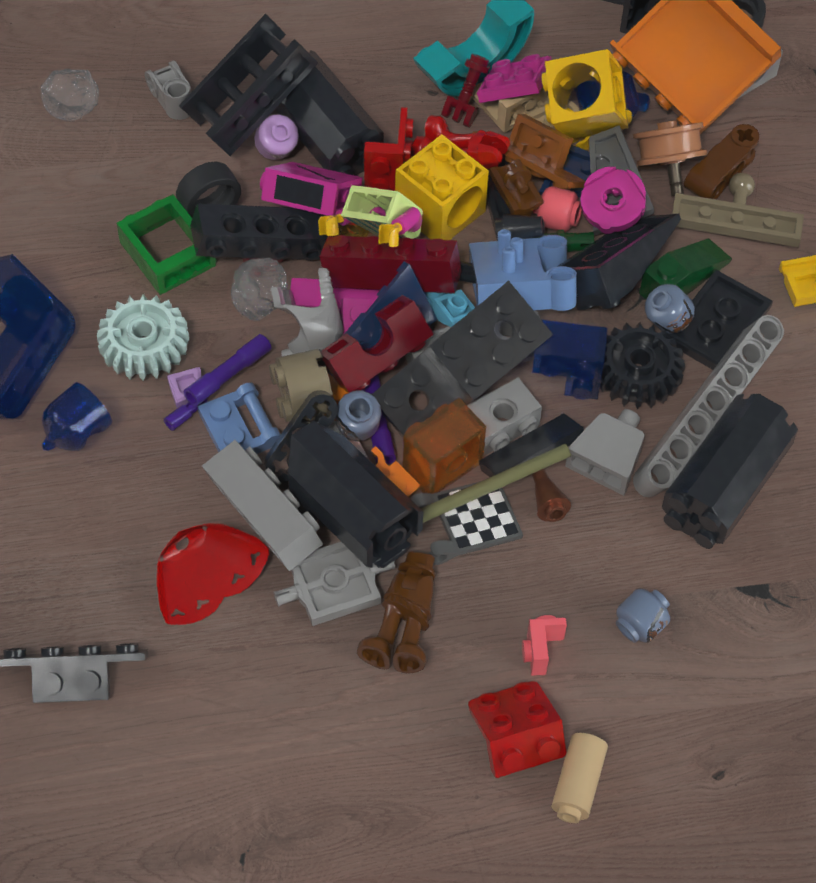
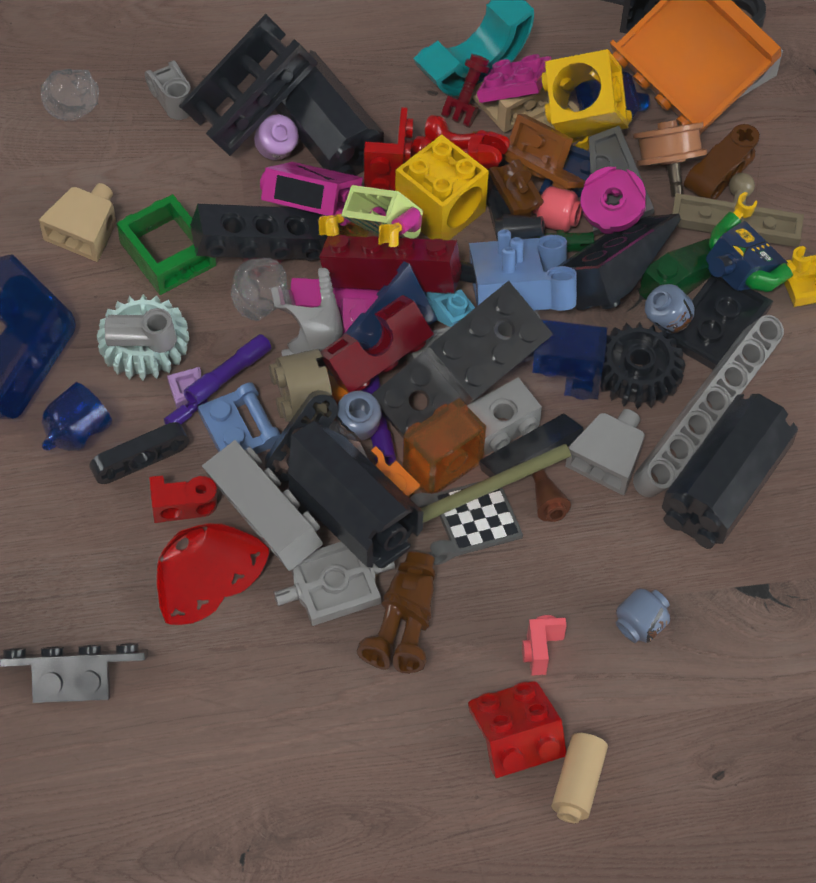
black tyre [176,161,241,218] -> none
none -> tan torso [39,183,116,262]
none -> black beam [89,422,189,484]
none -> light grey piece [104,308,177,353]
none -> red leg [149,475,218,523]
none -> torso [706,192,813,292]

